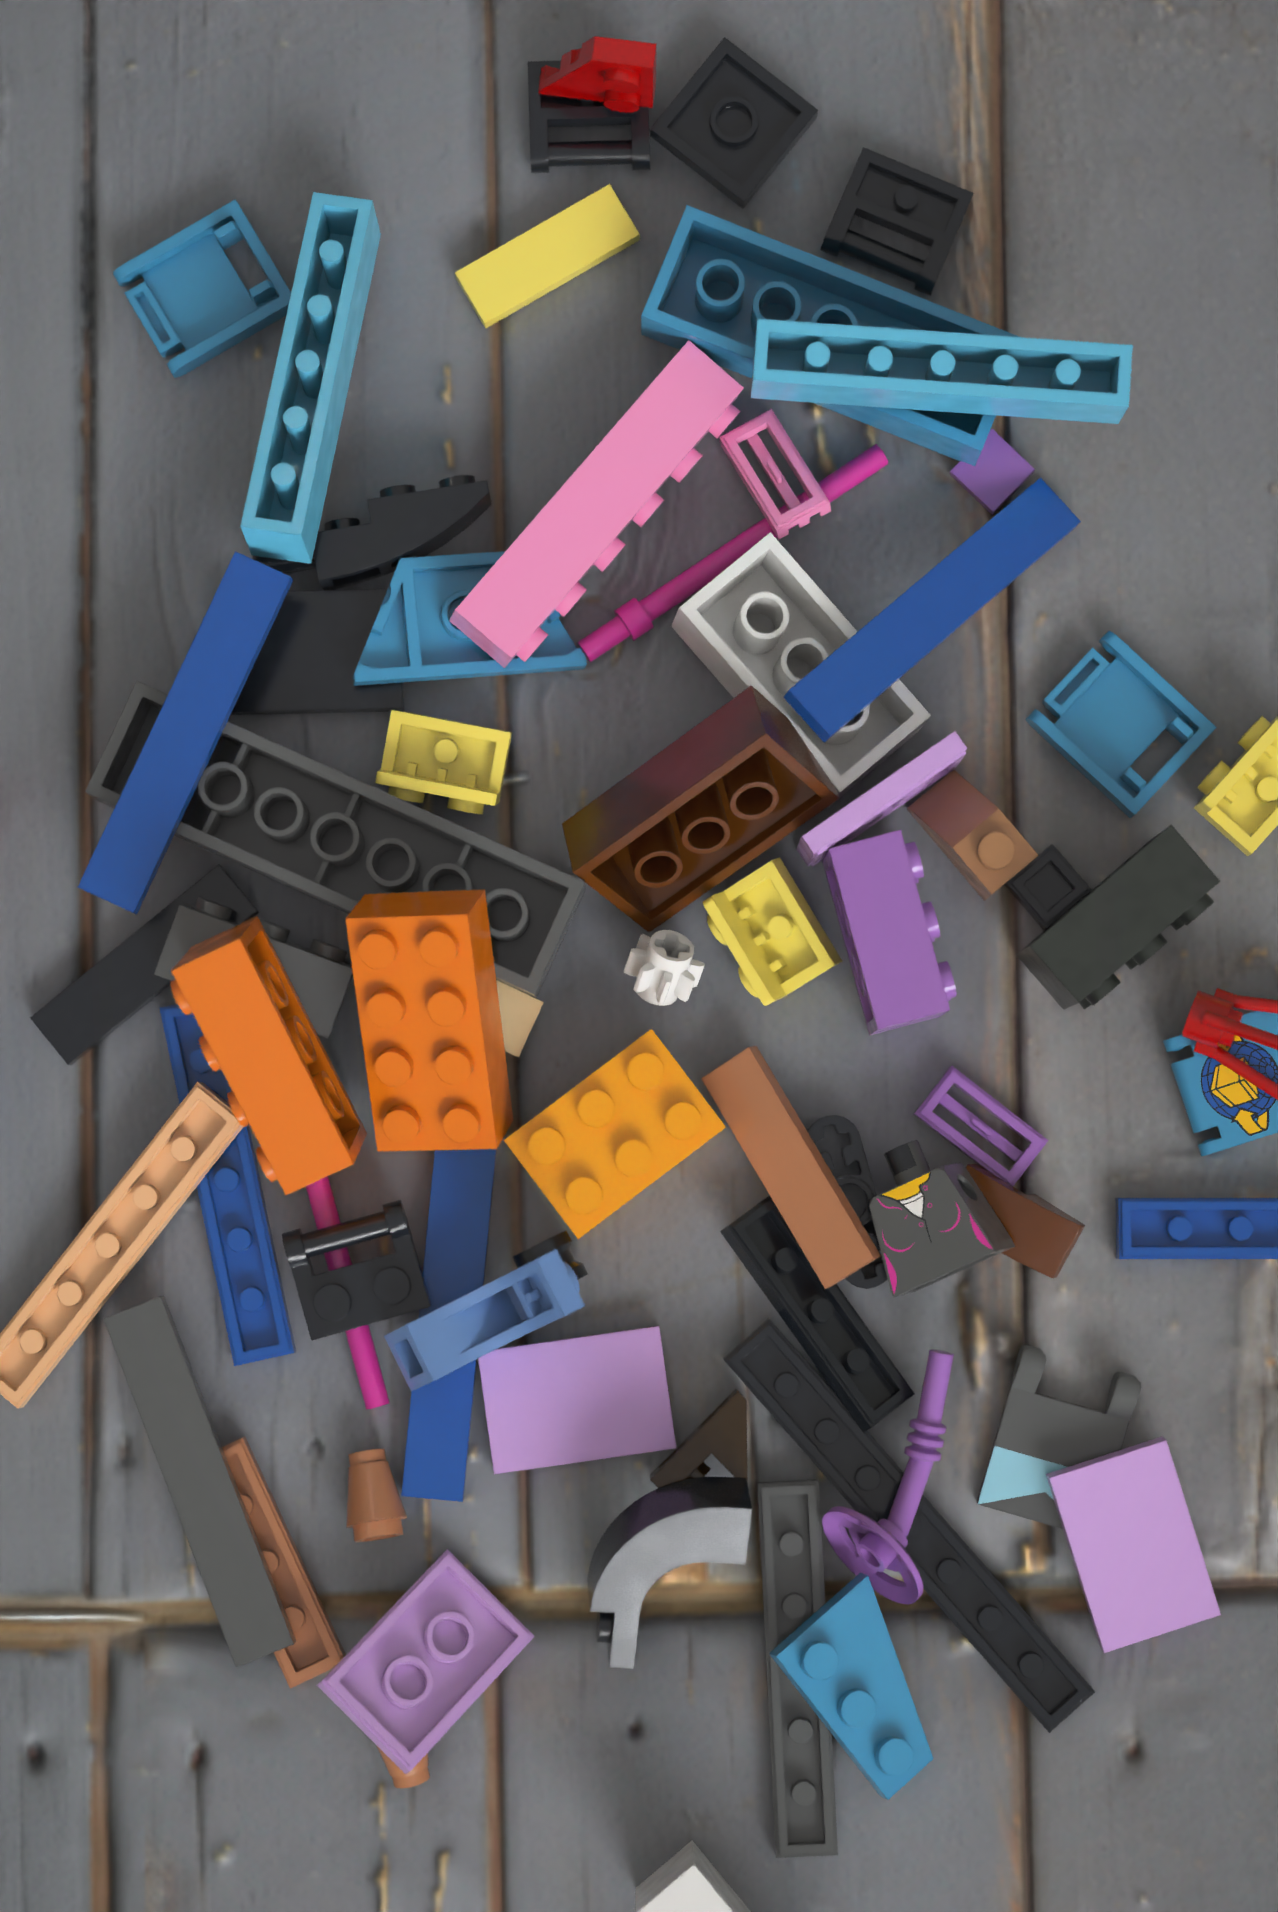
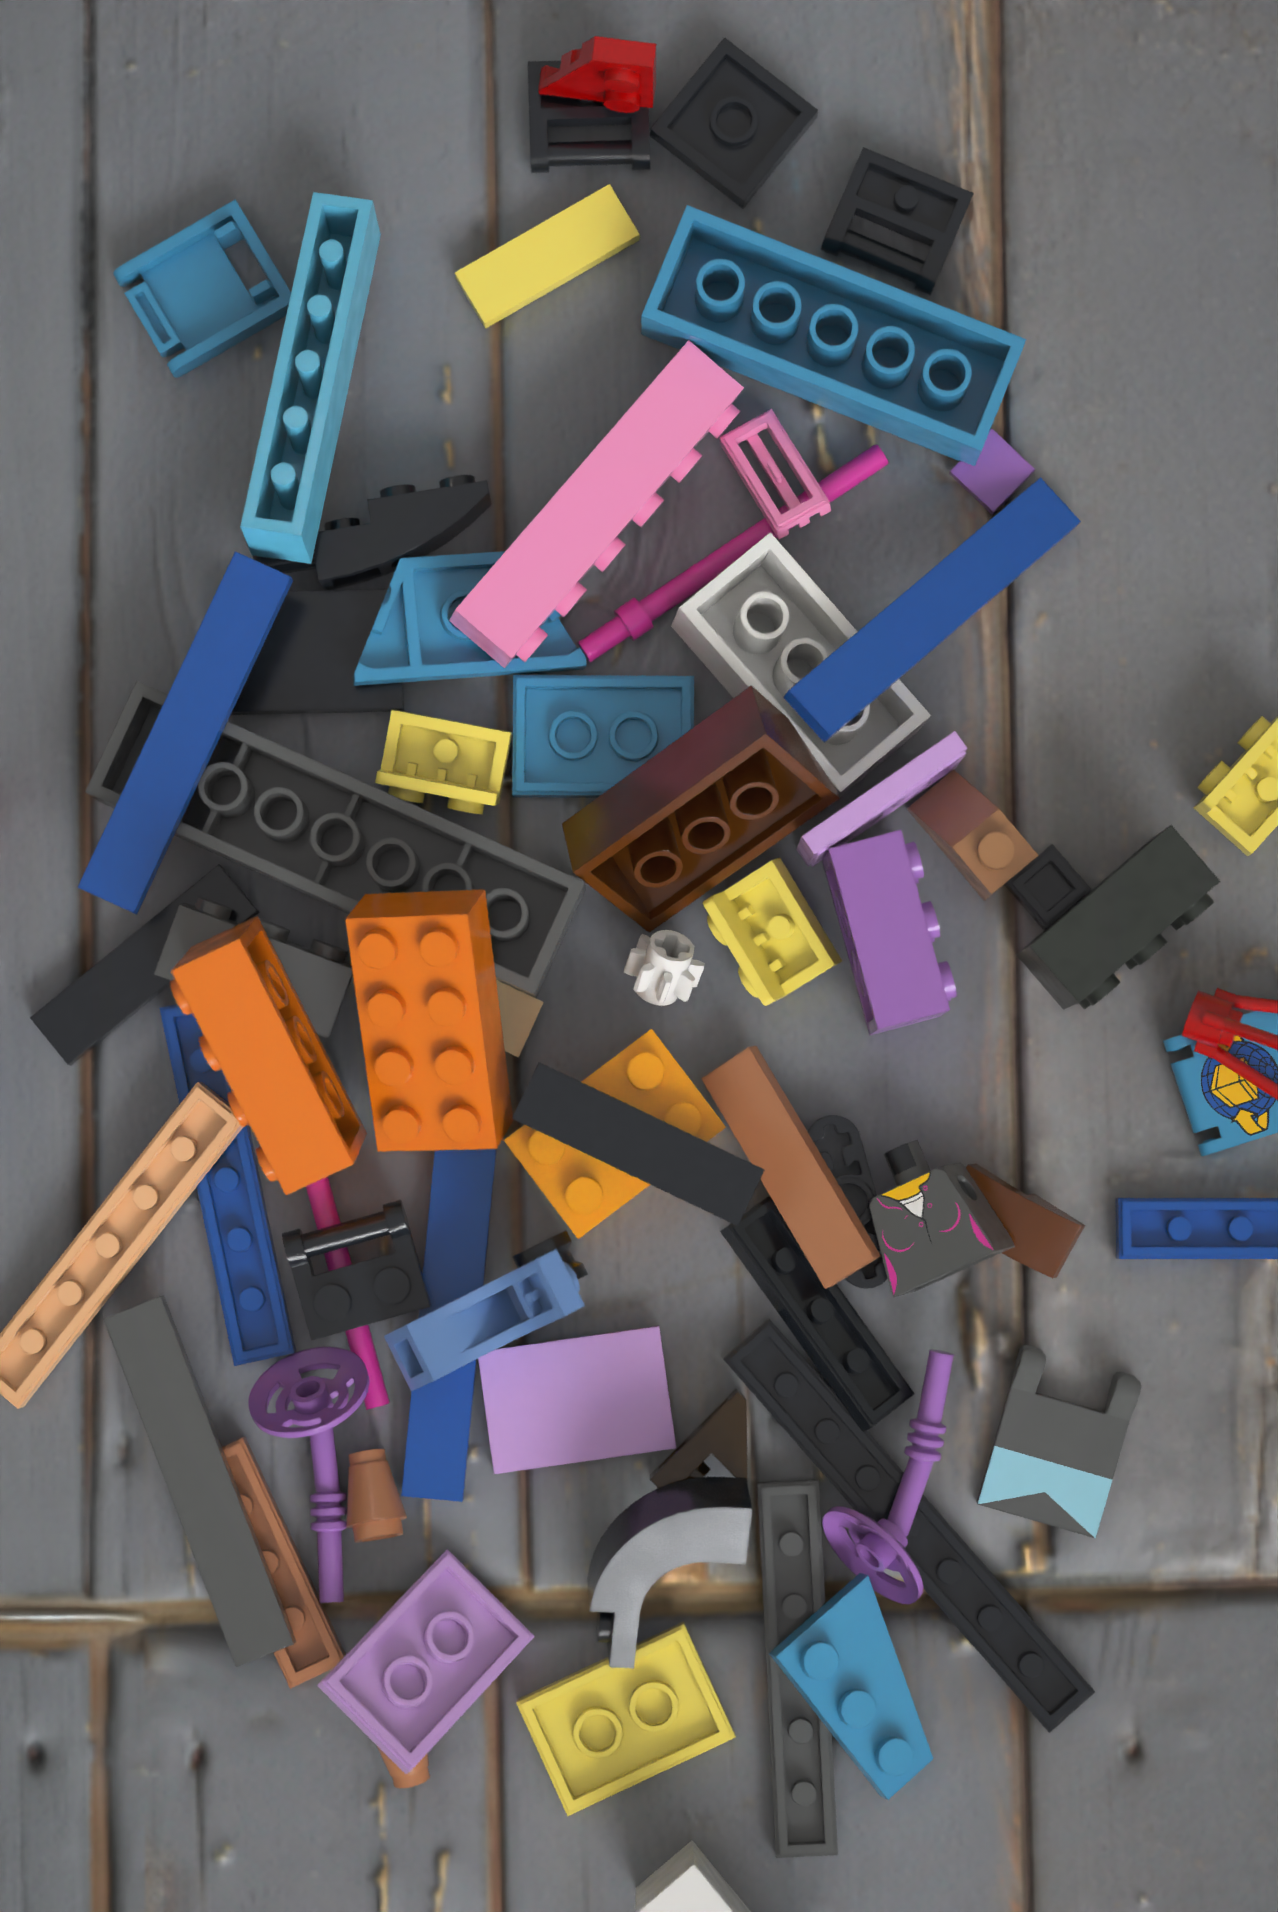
medium azure brick [751,319,1133,424] -> none
medium lavender tile [913,1066,1048,1186] -> none
dark azure container [1026,631,1217,818] -> none
lavender tile [1046,1437,1221,1653] -> none
none -> medium lavender dish [248,1347,370,1603]
none -> dark azure tile [512,675,694,798]
none -> black tile [512,1062,765,1226]
none -> light yellow tile [516,1621,736,1816]

